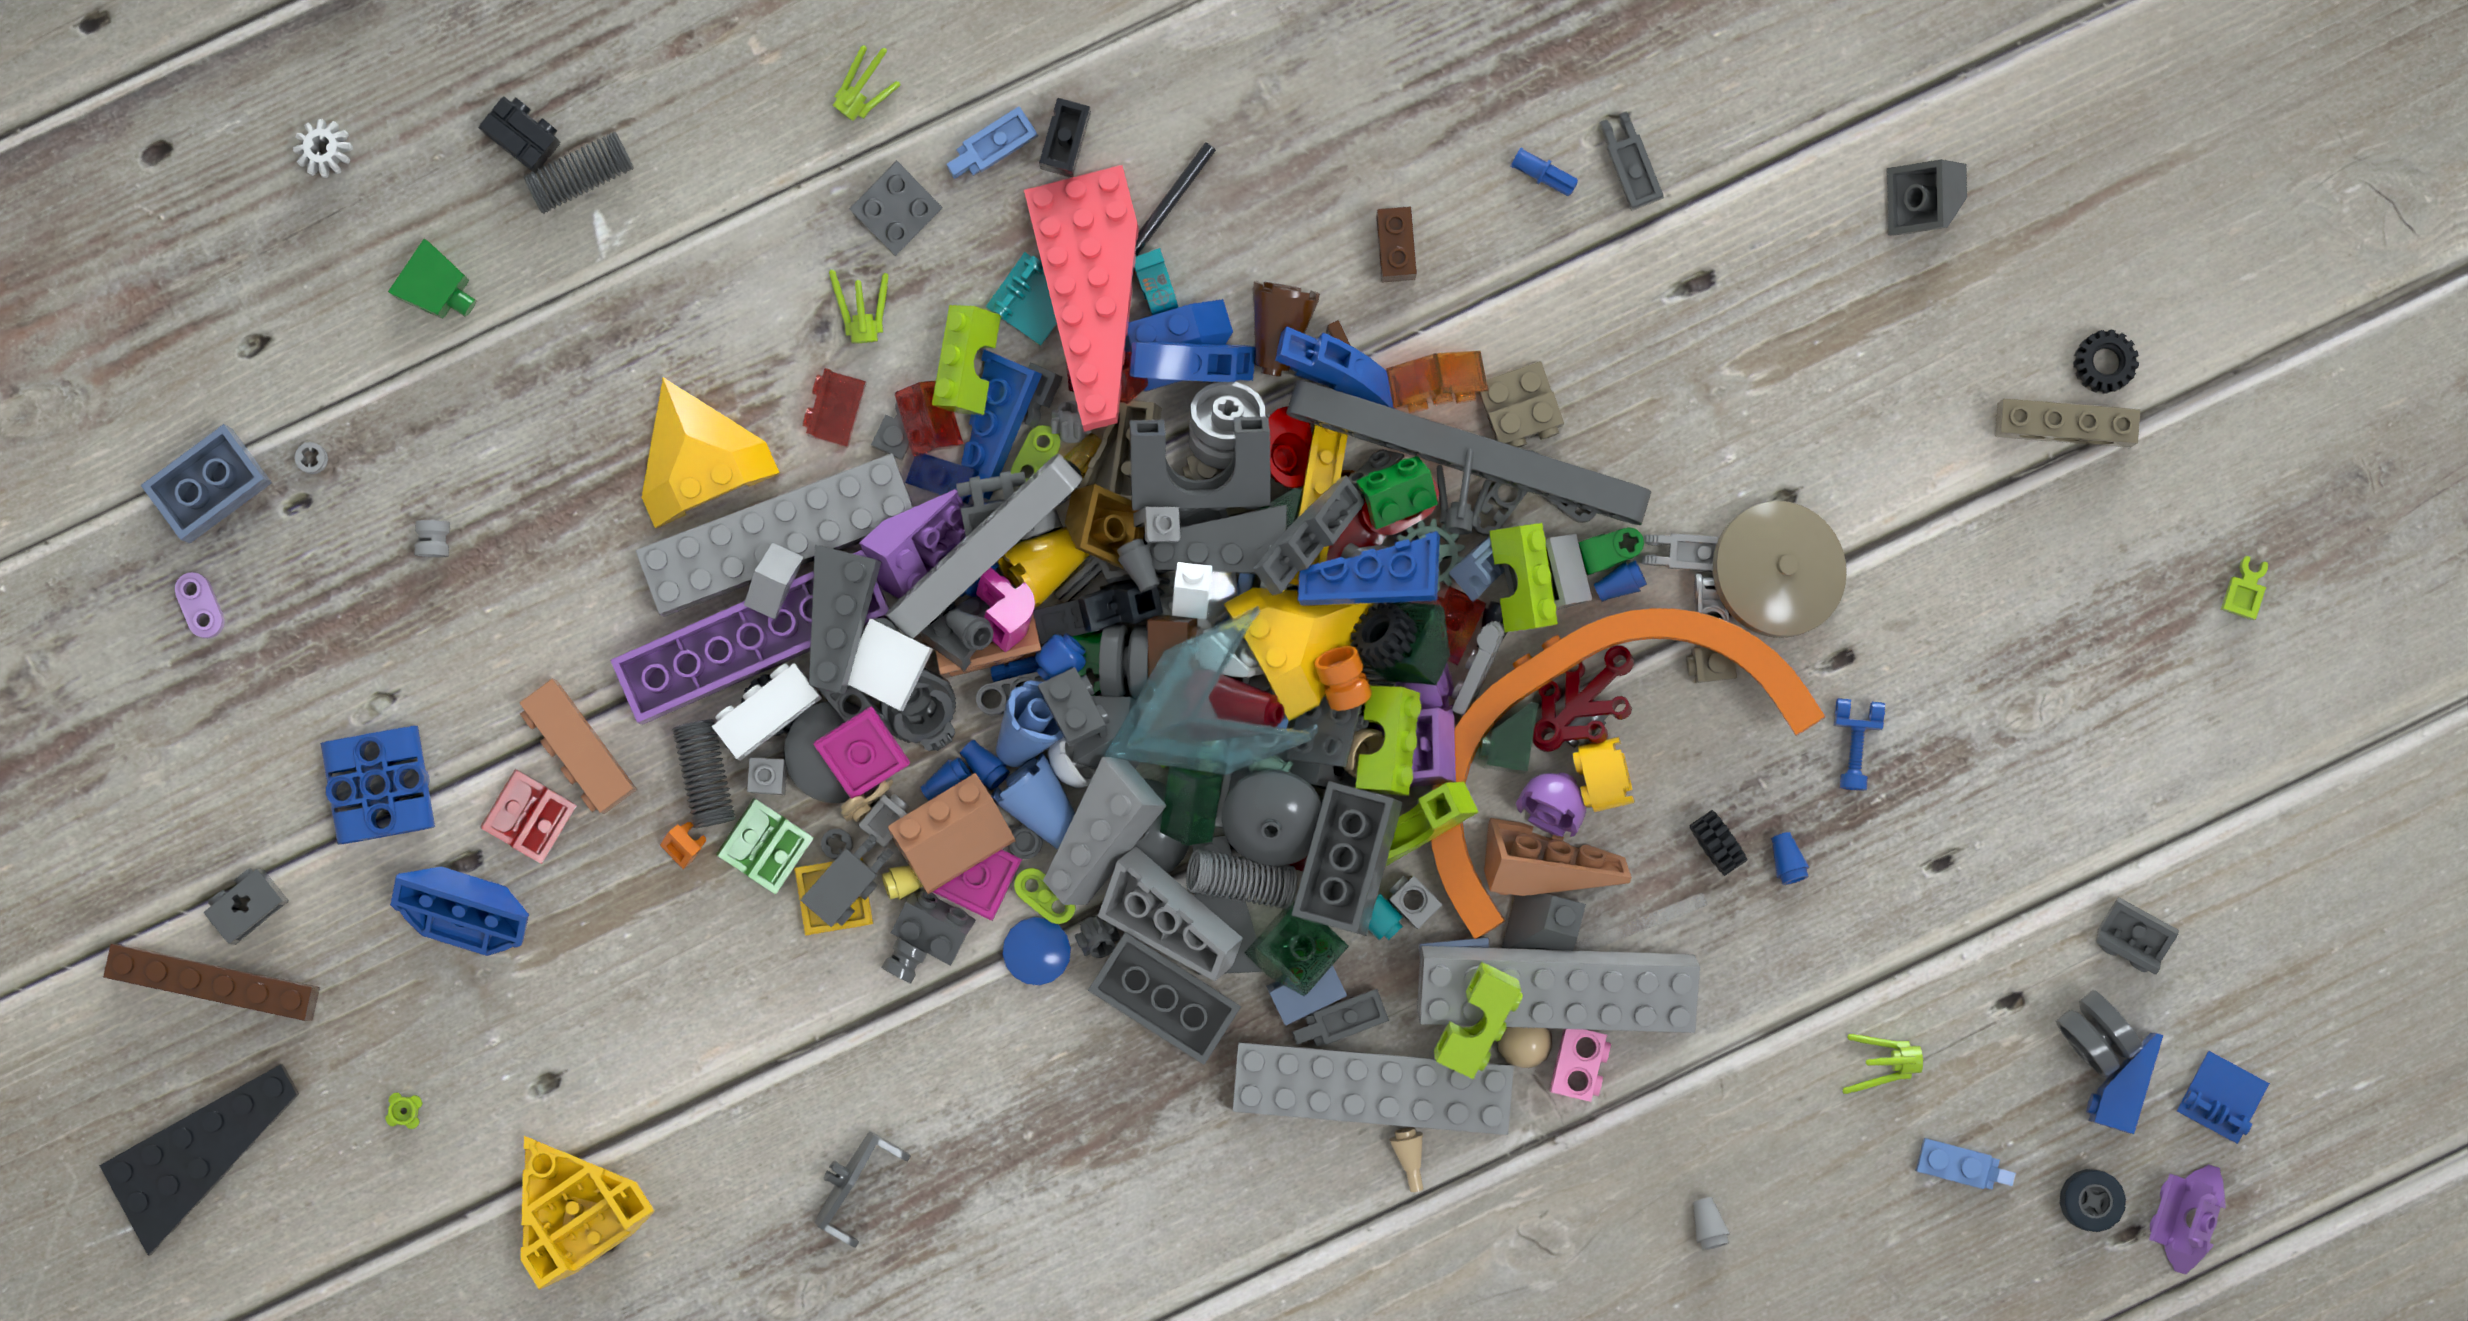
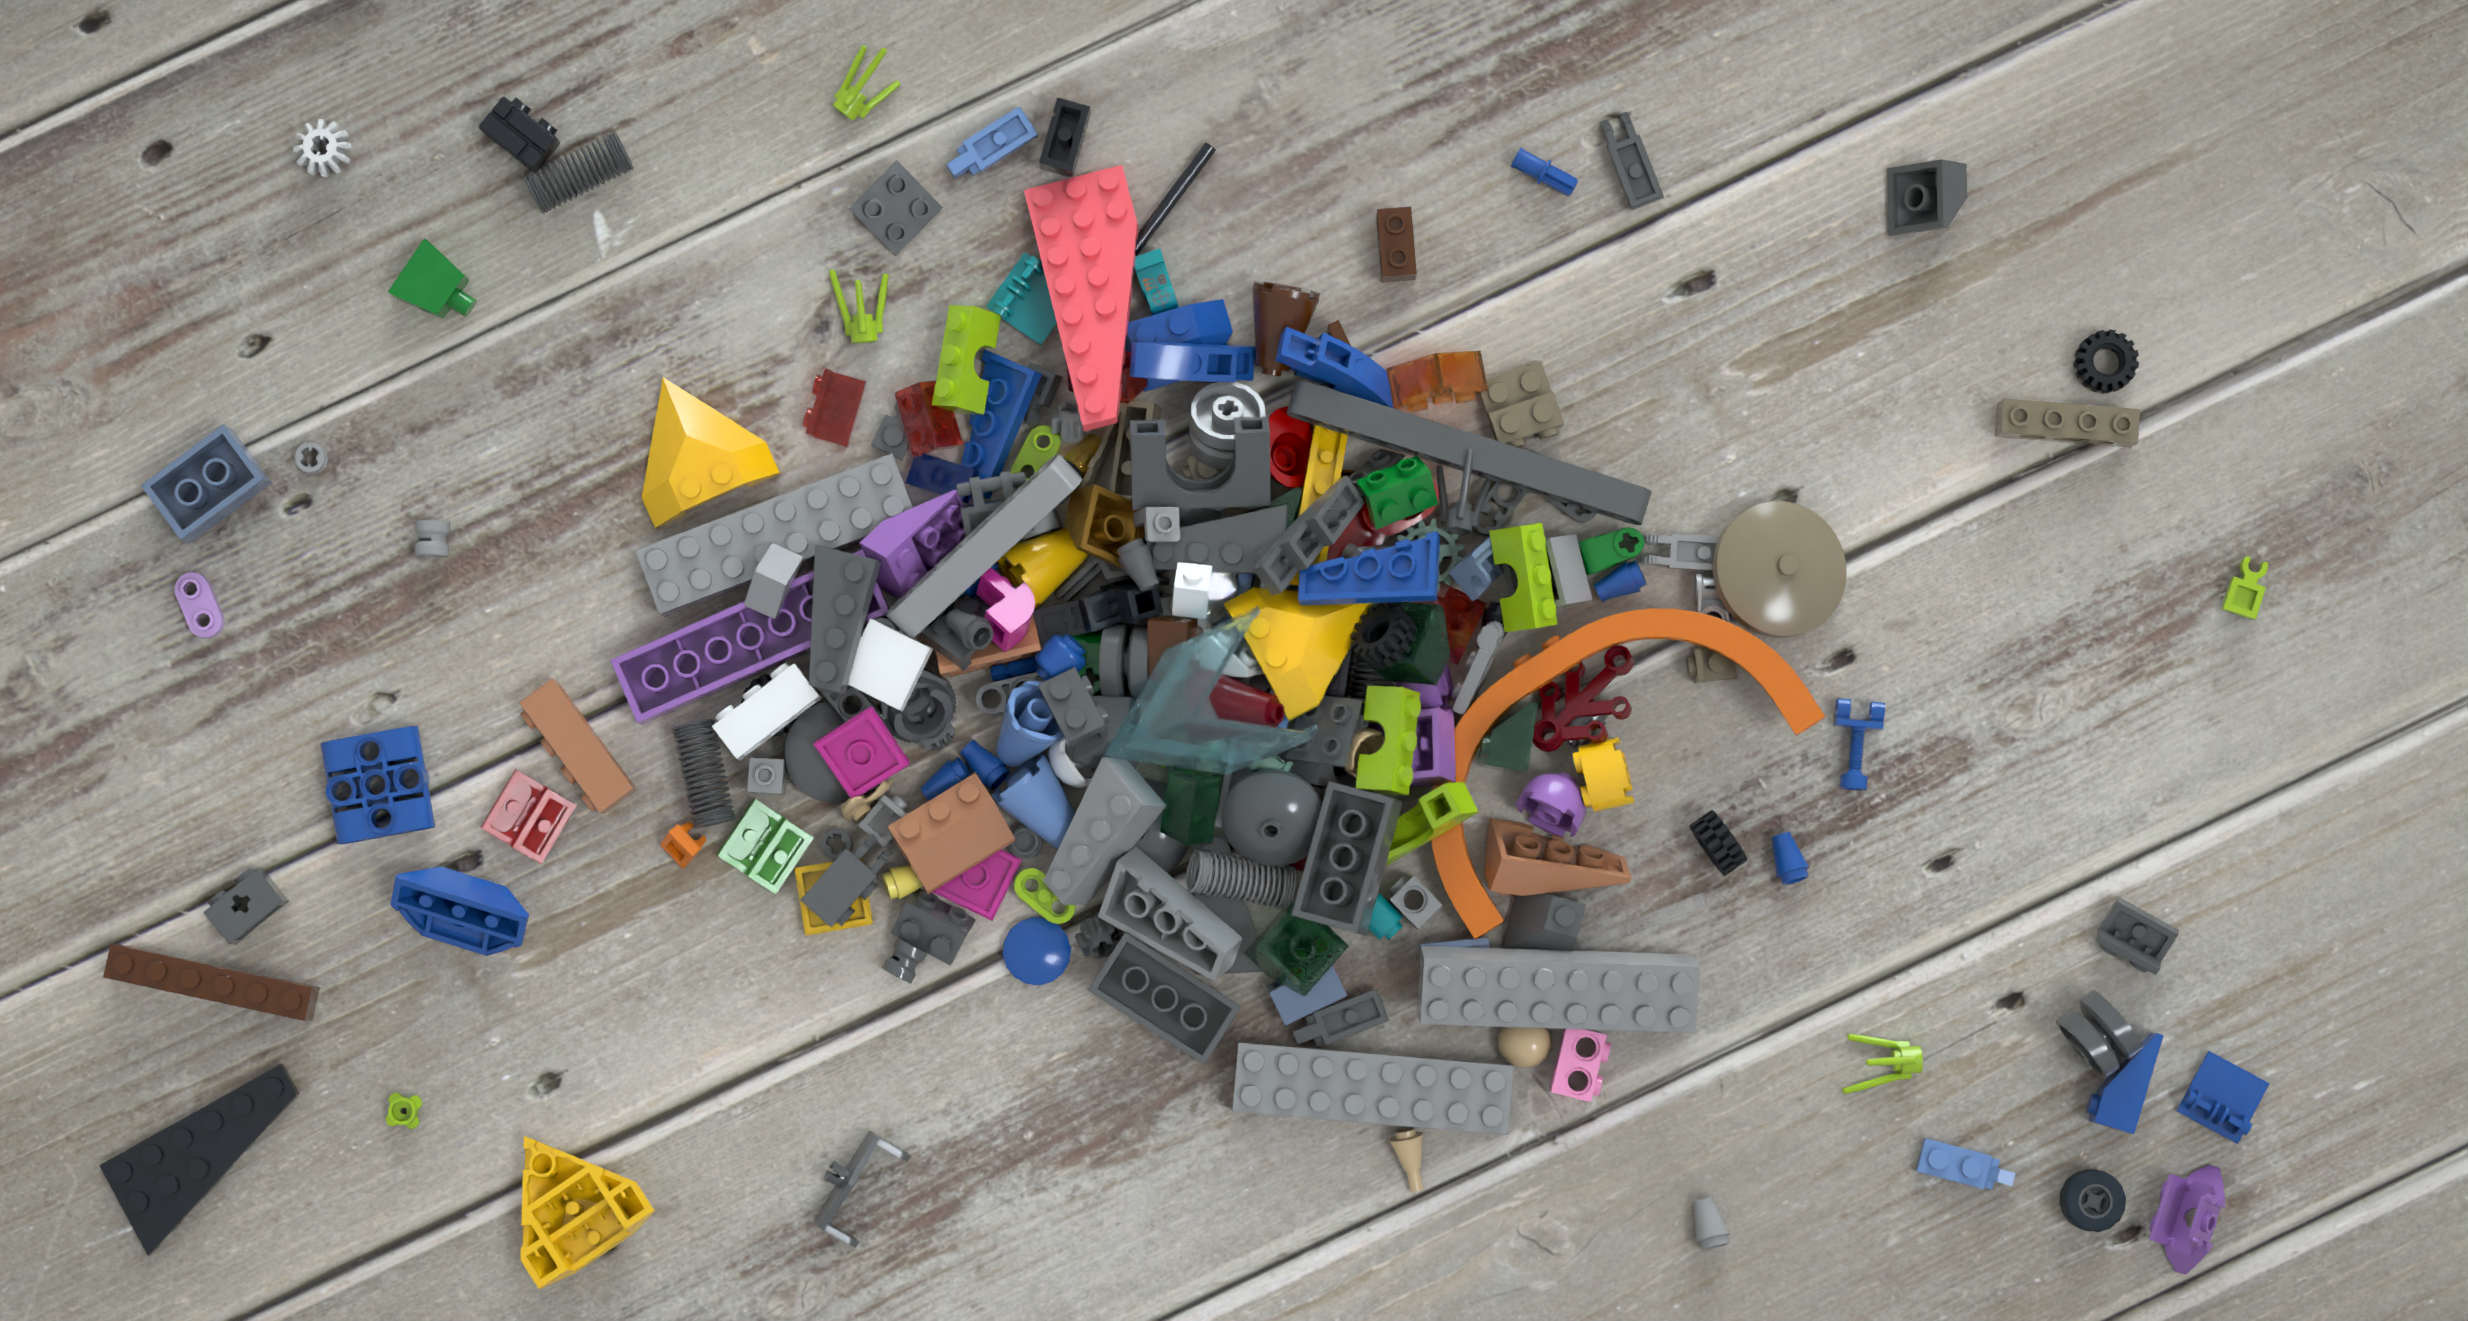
orange wheel [1315,646,1372,711] -> none
lime arch [1434,962,1523,1079] -> none

